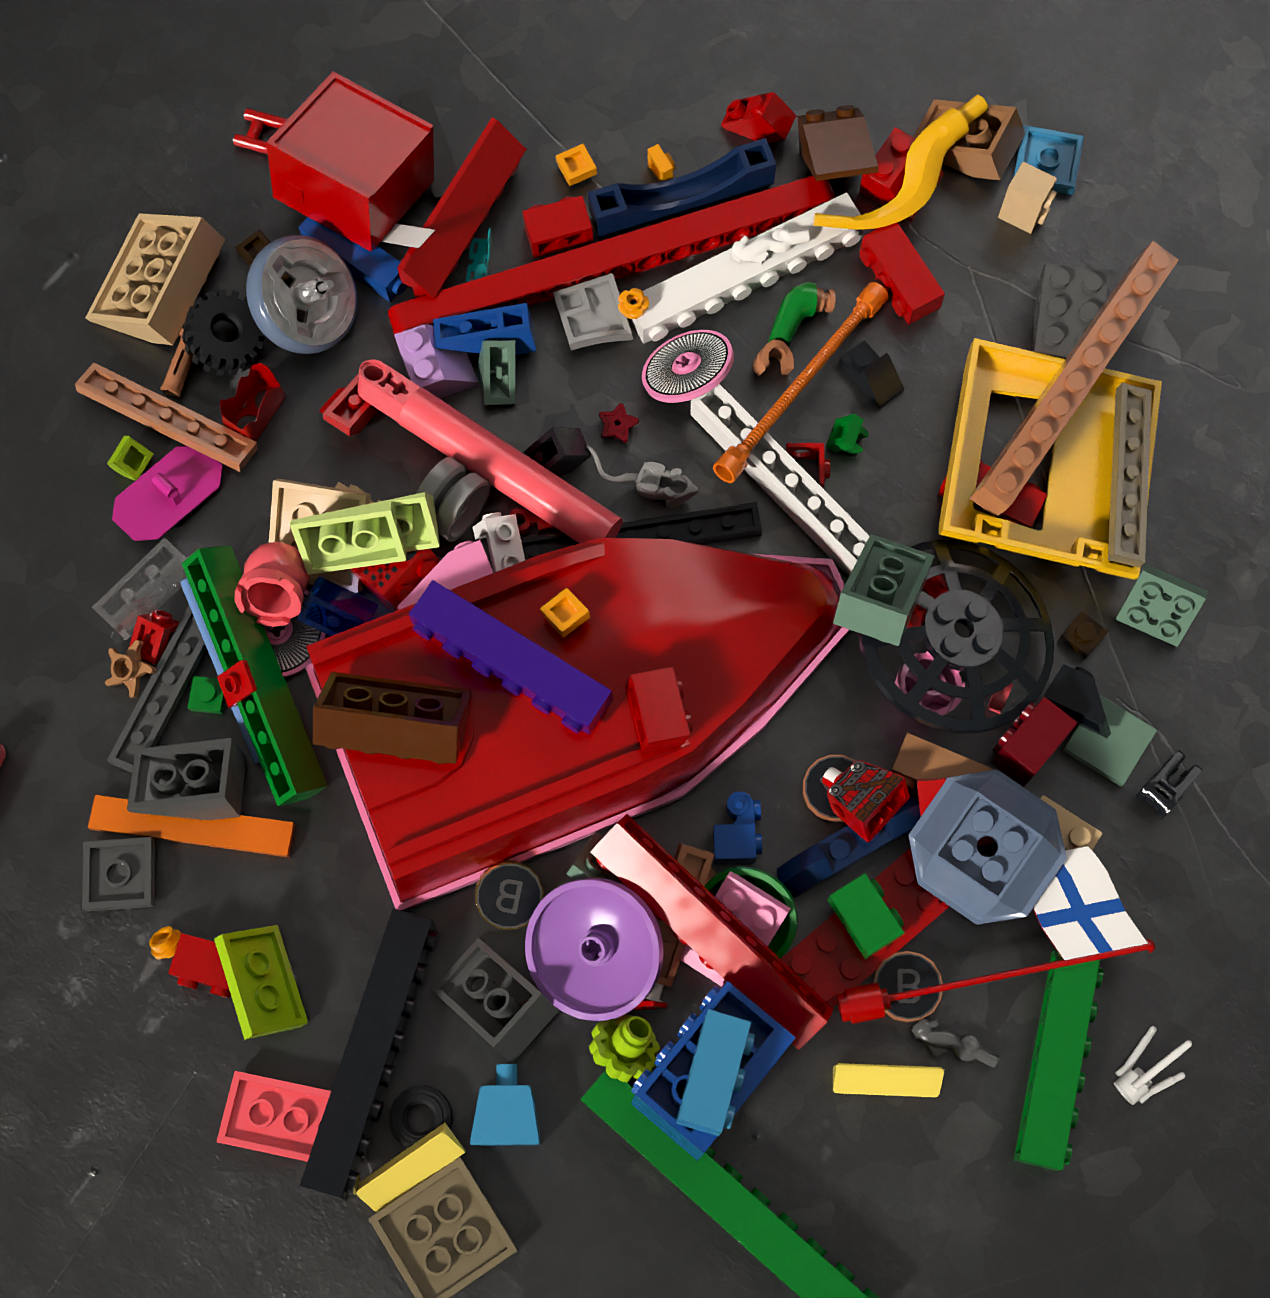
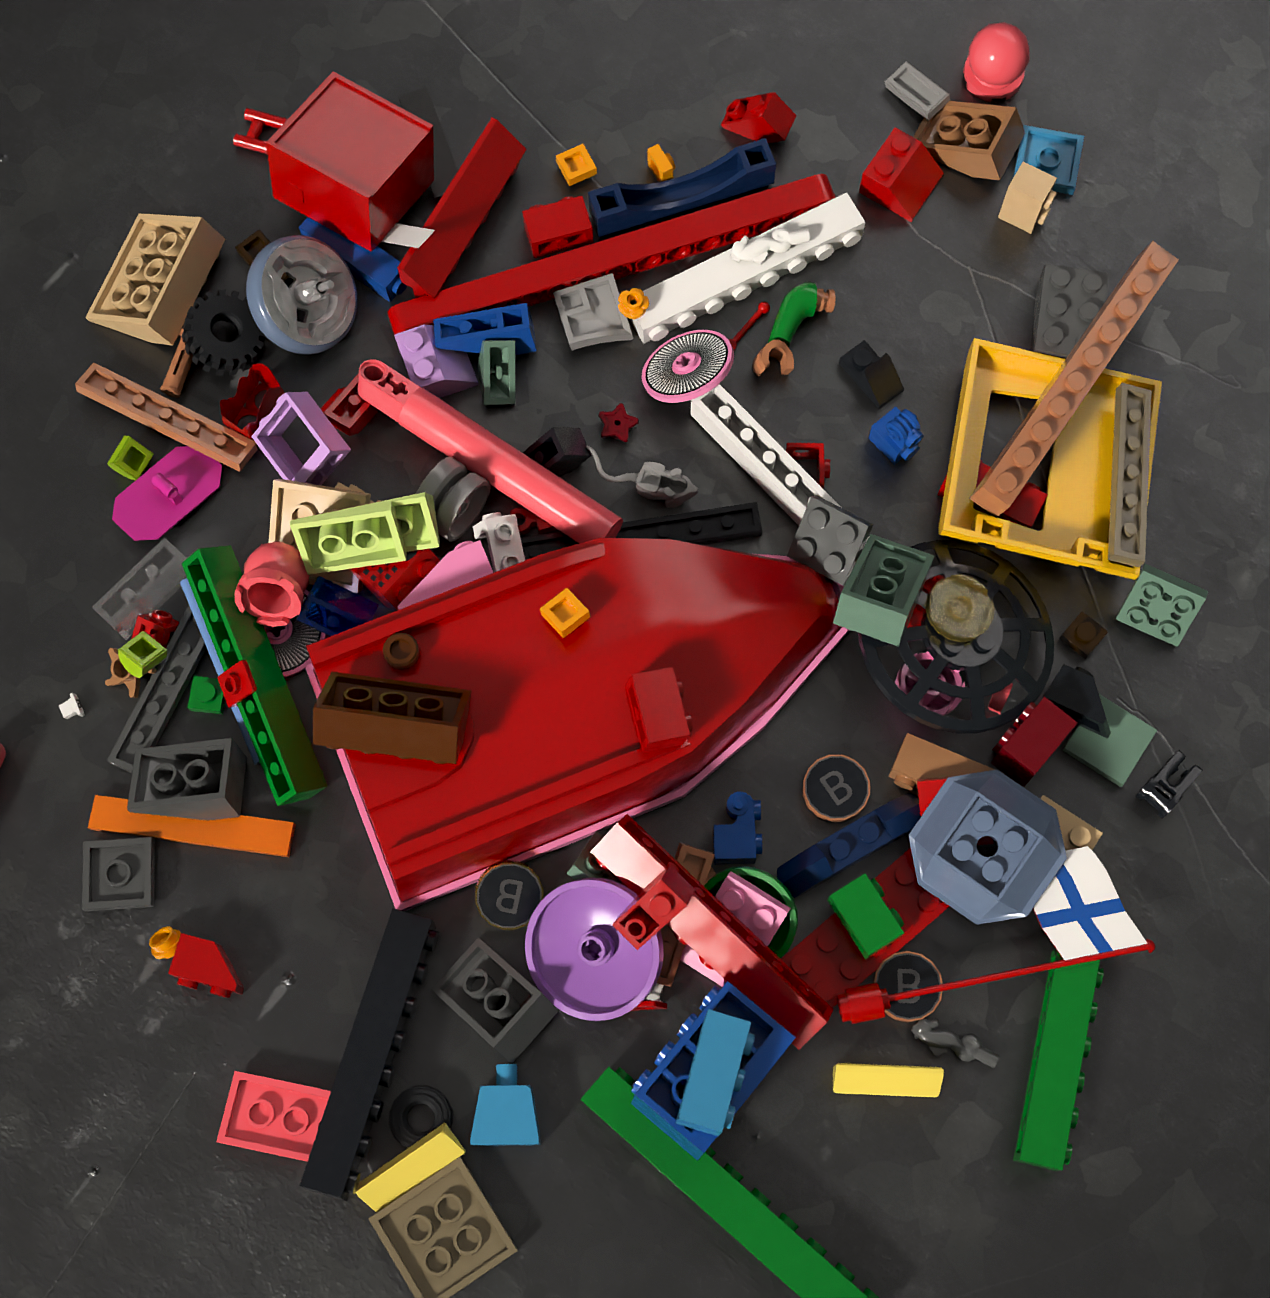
lime plate [214,925,308,1040] -> none
dark purple brick [409,580,613,735] -> none
teal piece [466,228,493,282] -> none
lime plant [589,1014,660,1083] -> none
orange hose [713,282,889,483] -> none
reddish brown slope [797,105,879,181] -> none
yellow animal [813,95,988,230] -> none
torso [822,760,910,843] -> none
green tile [826,413,869,455] -> none
red brick [859,222,945,325] -> none
white plant [1114,1026,1192,1105] -> none
none -> white piece [59,693,85,719]
none -> lime brick [118,631,167,678]
none -> lavender window [251,392,351,485]
none -> reddish brown tile [383,633,420,670]
none -> red slope [612,865,695,950]
none -> red hinge [728,301,770,351]
none -> dark grey plate [787,495,874,586]
none -> blue brick [869,406,924,465]
none -> light grey tile [885,61,950,121]
none -> clear yellow tile [925,574,995,642]
none -> coral tile [963,22,1030,102]

